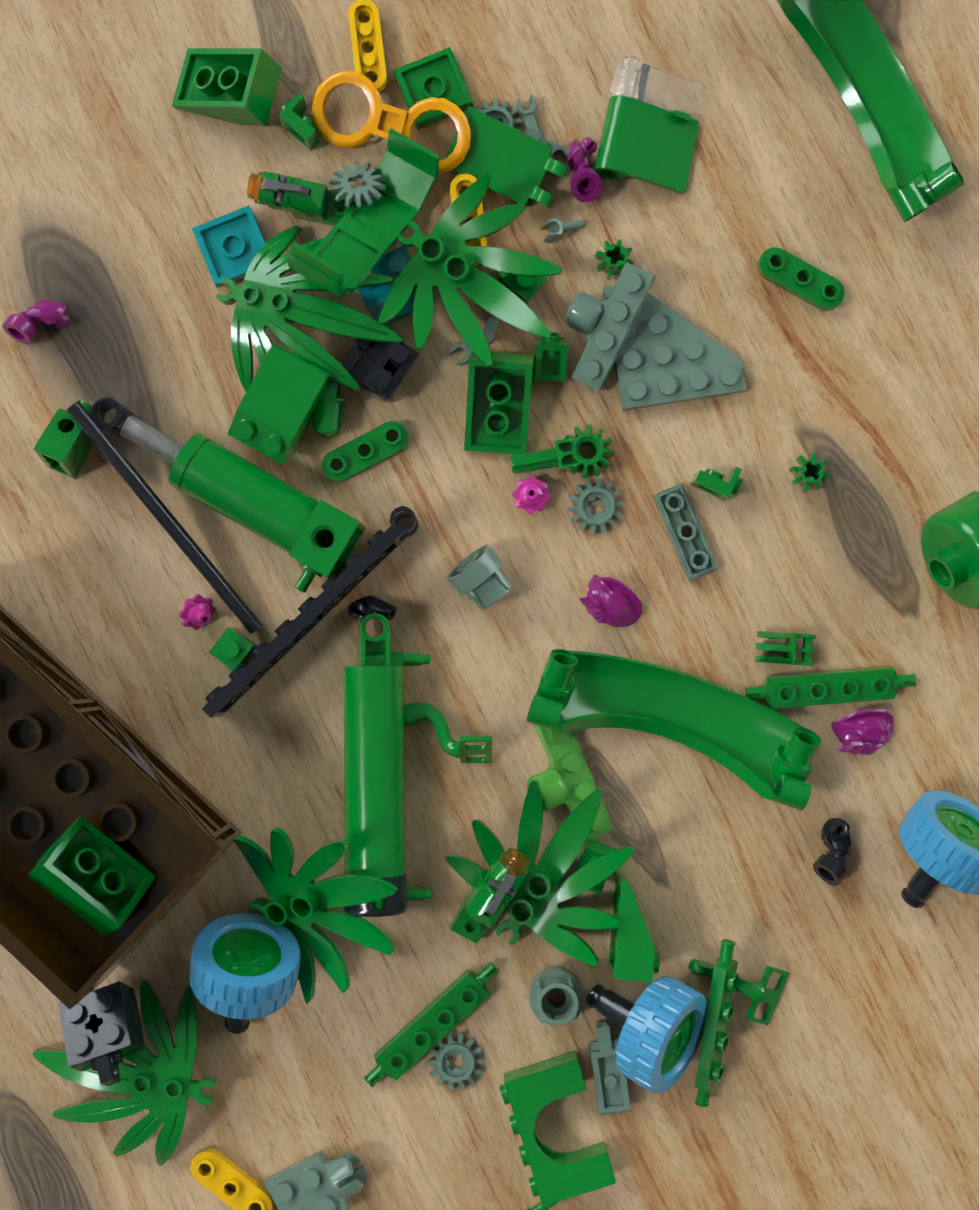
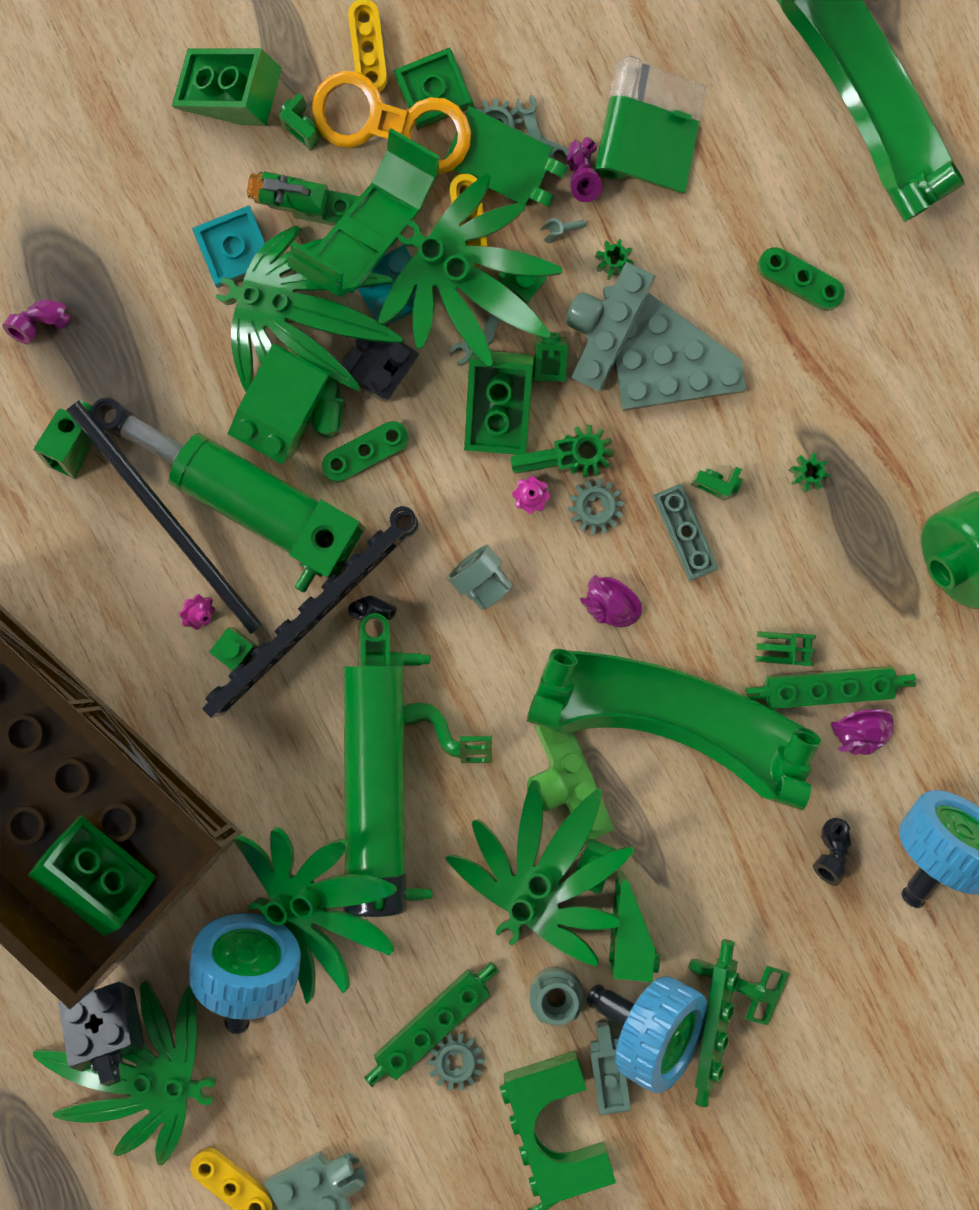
sand green gear [330,161,386,208] -> none
green plate [450,848,530,944] -> none

